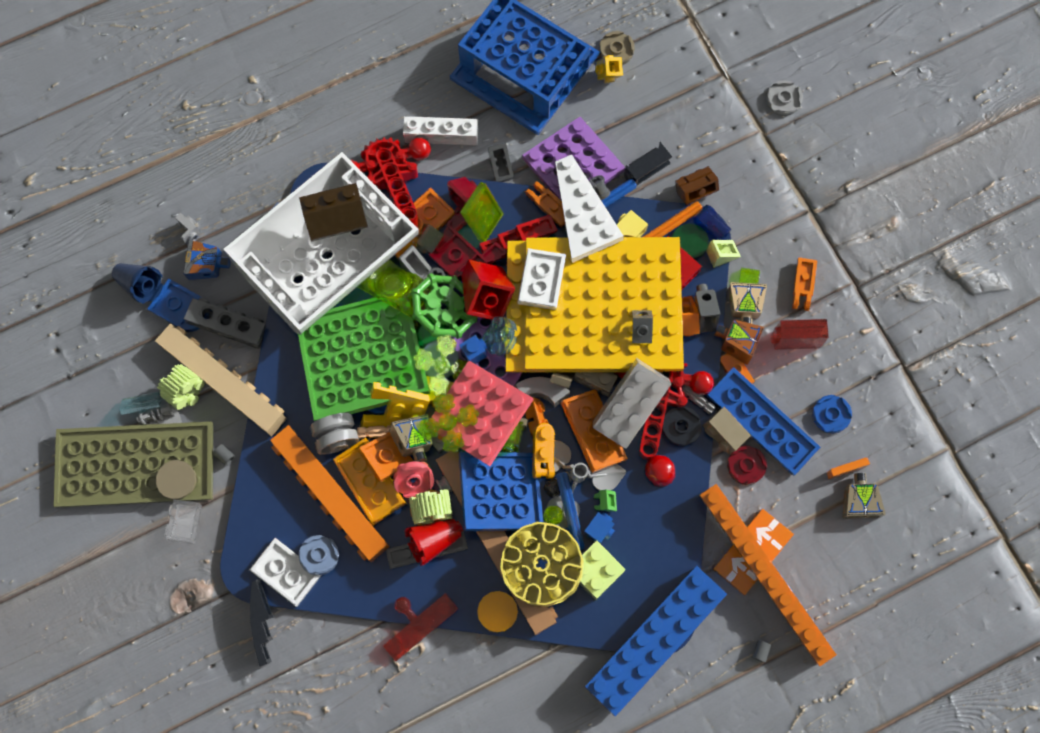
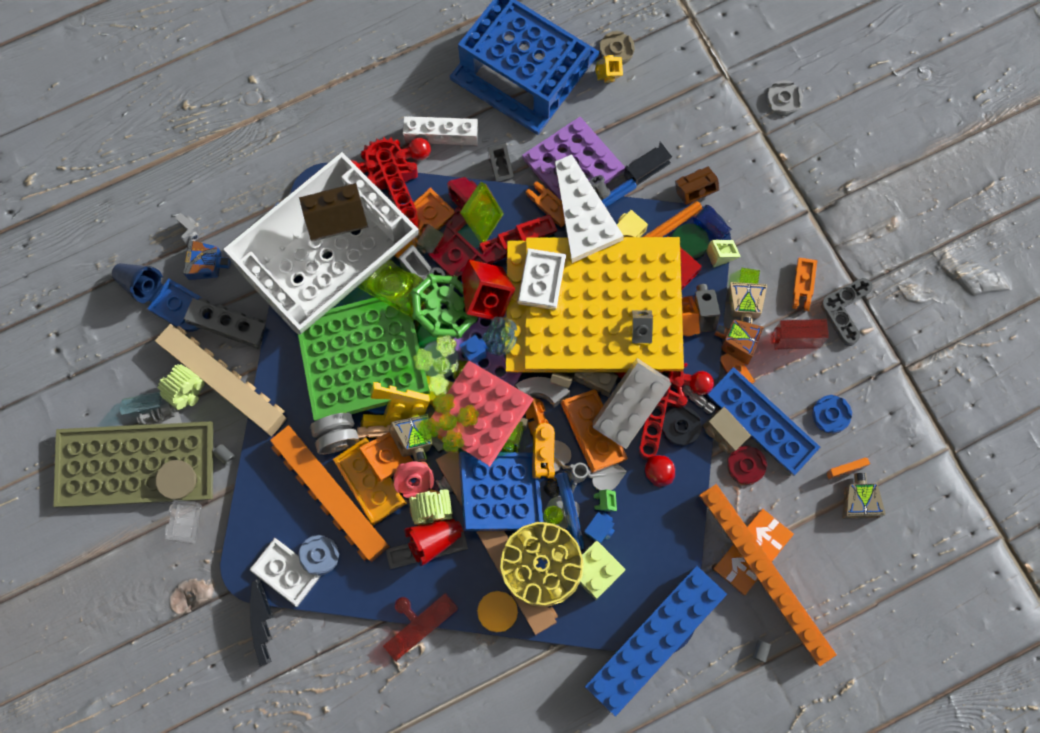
none -> dark grey beam [821,278,873,346]

